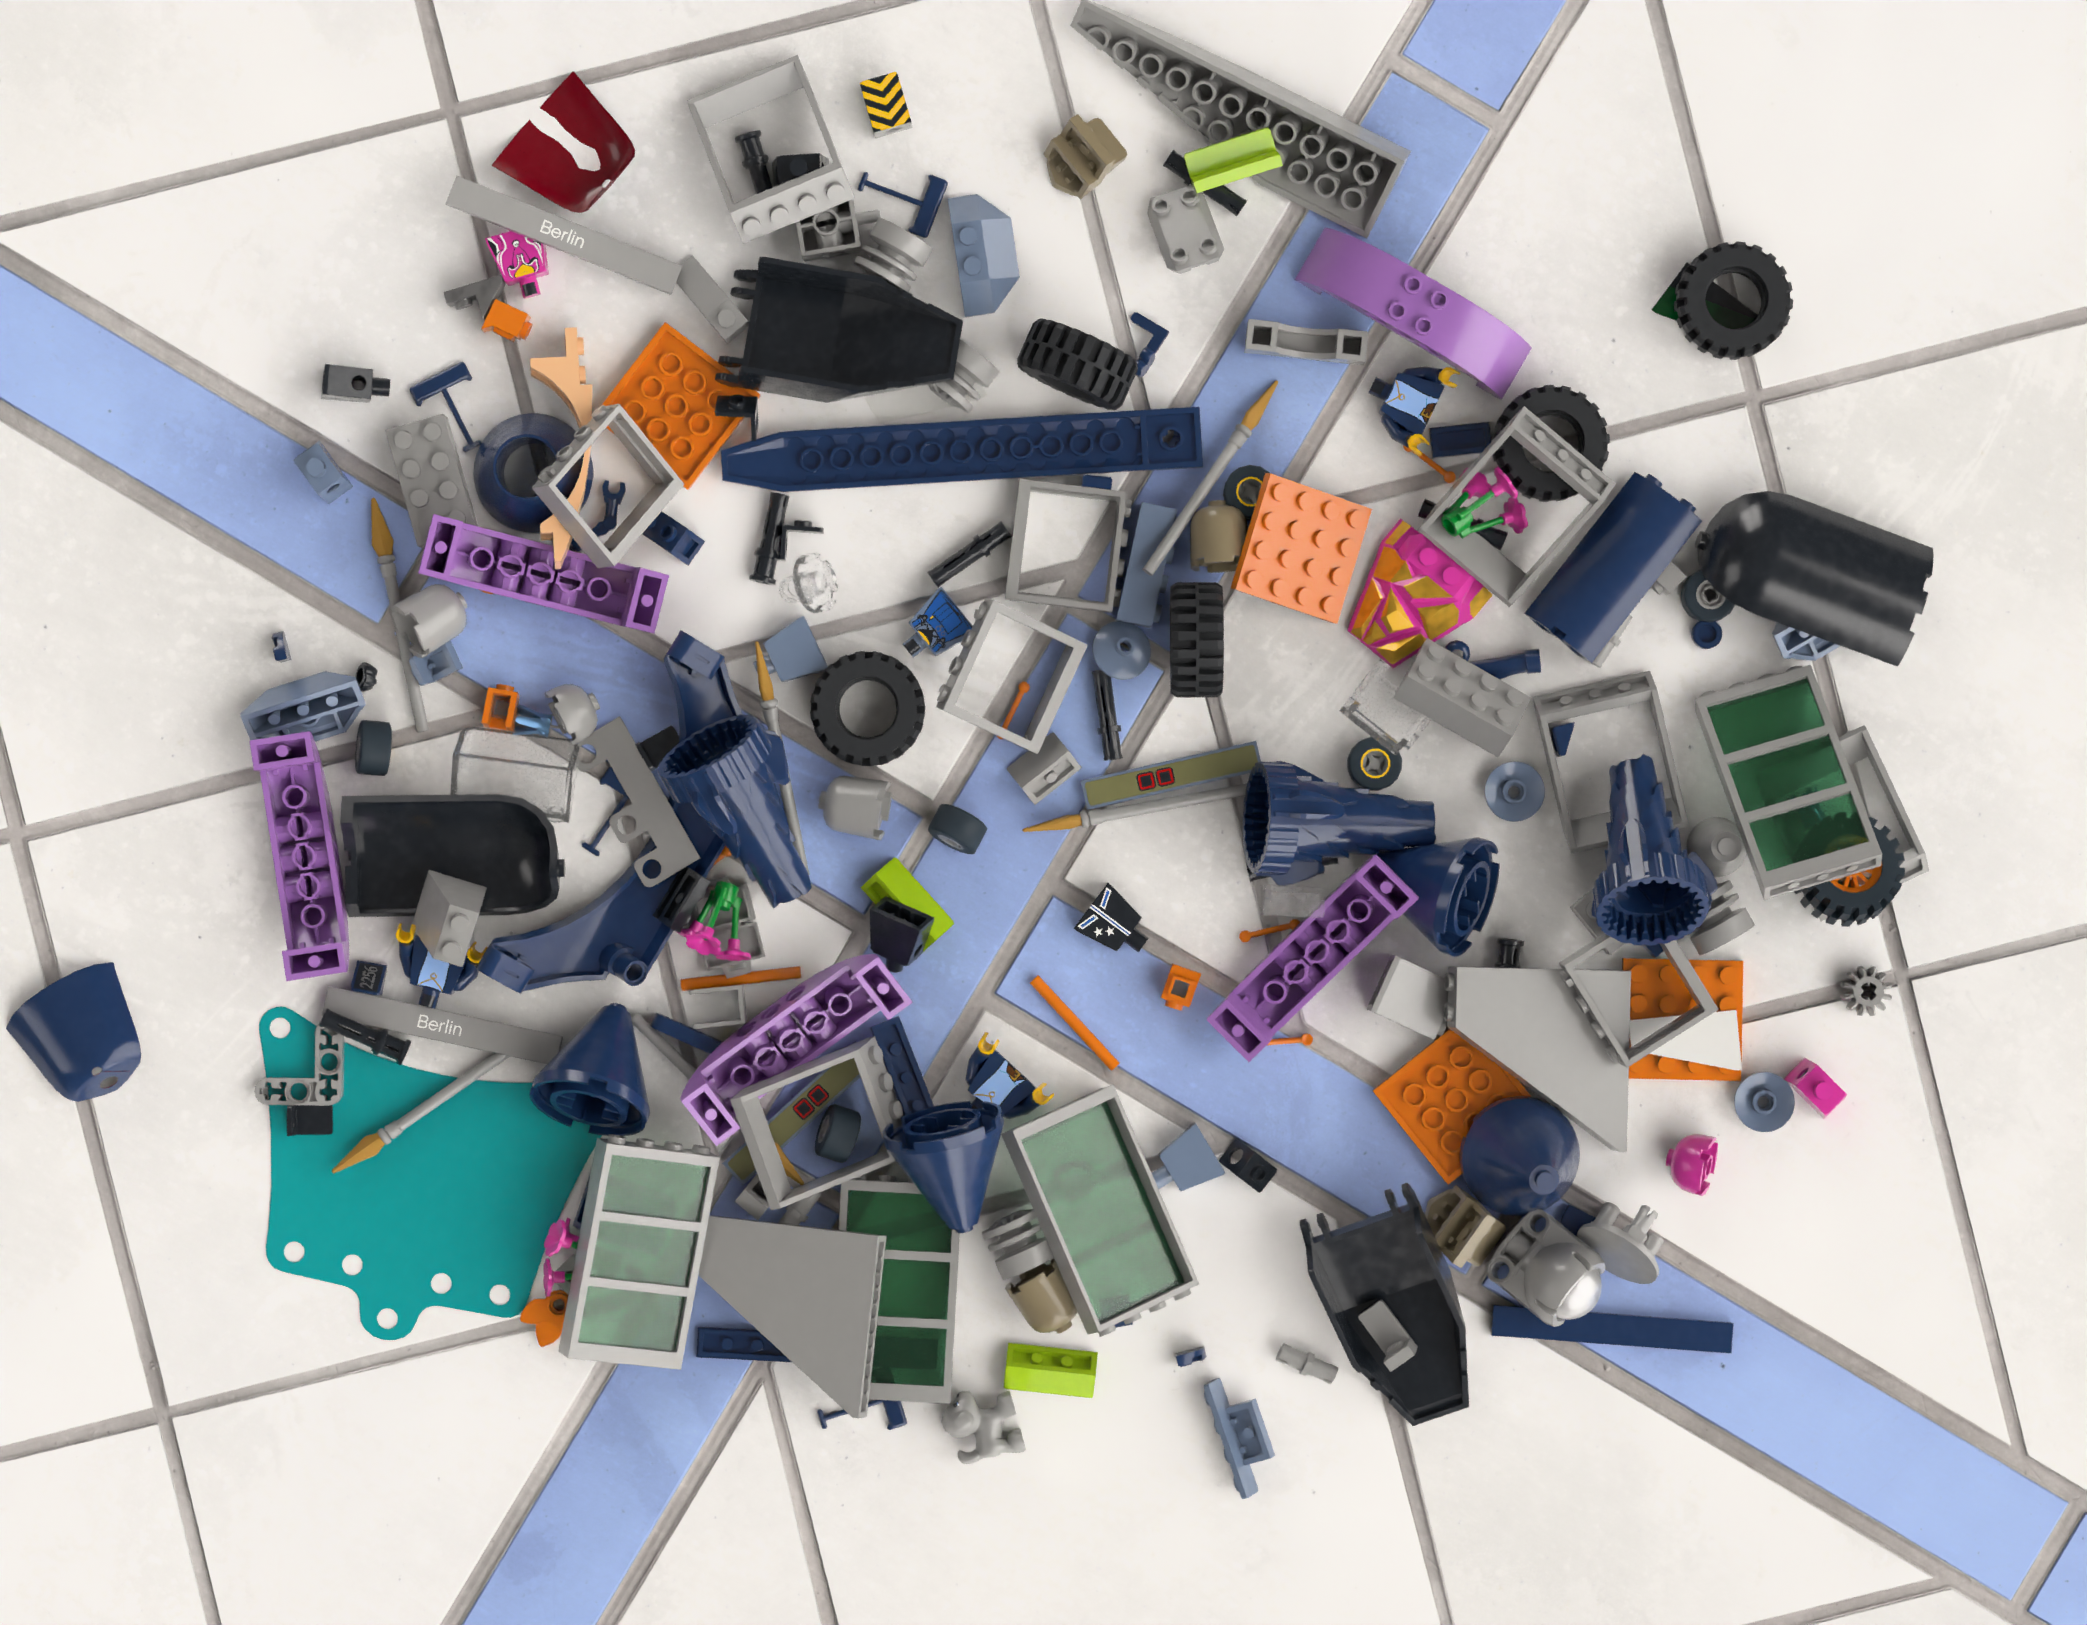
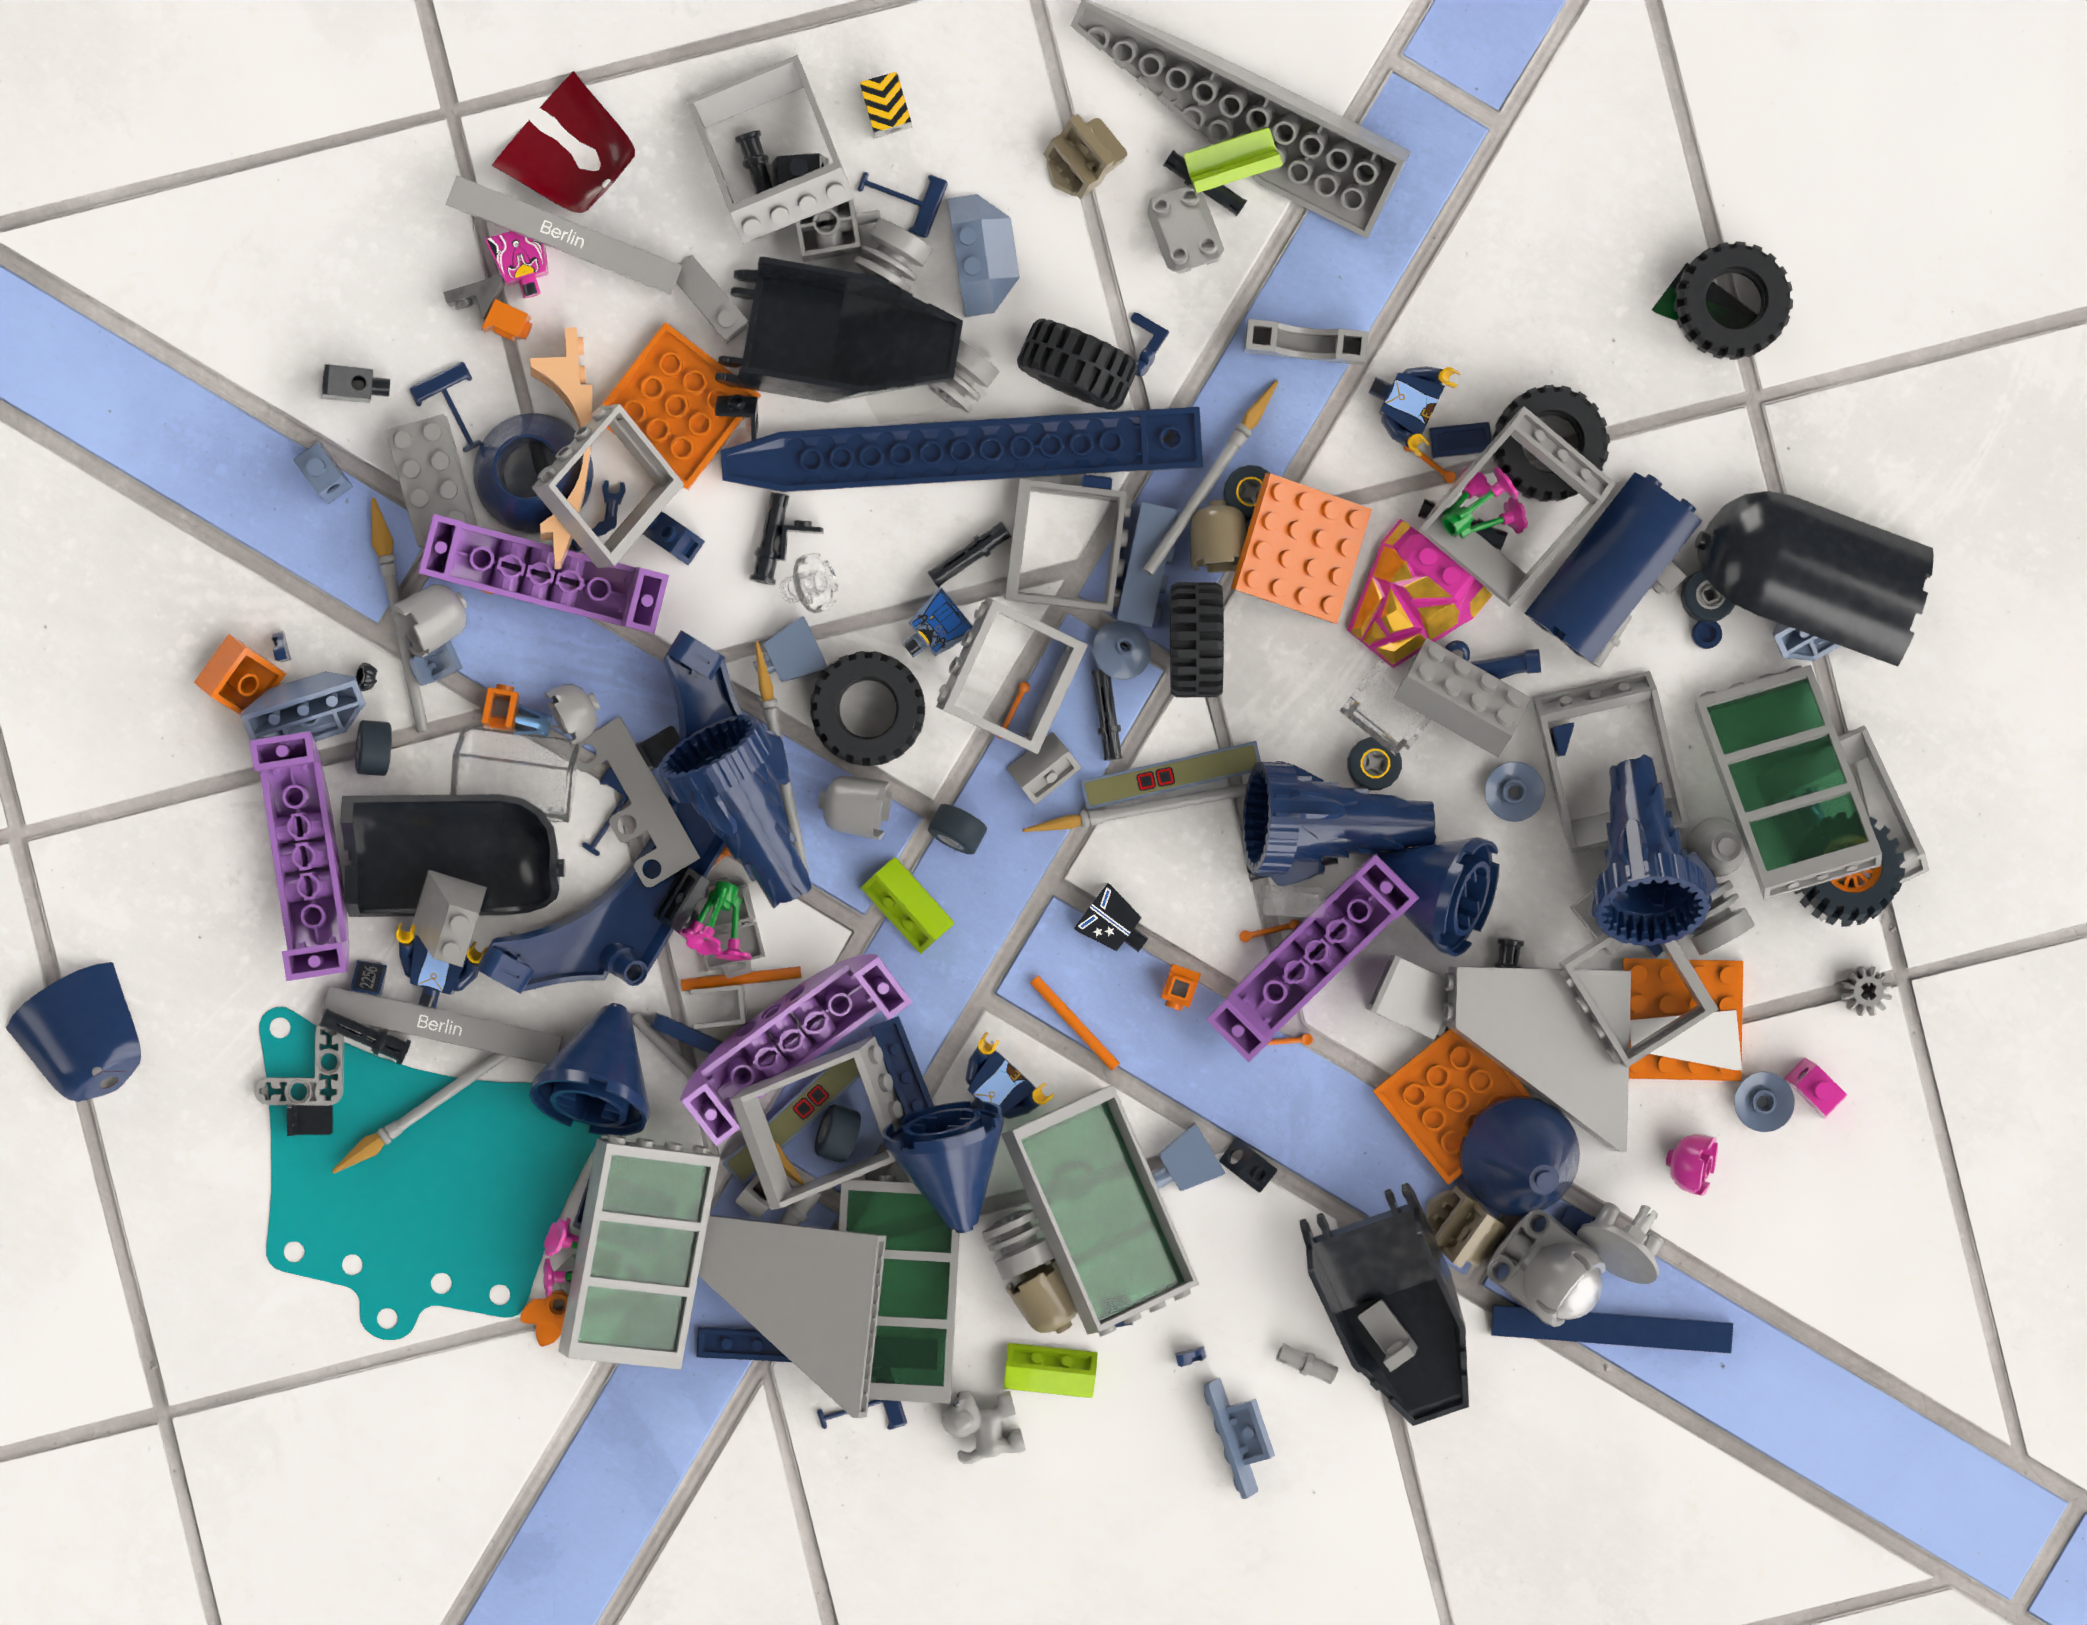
black torso [870,896,934,973] -> none
medium lavender slope [1295,228,1532,400] -> none
none -> orange slope [194,634,286,715]

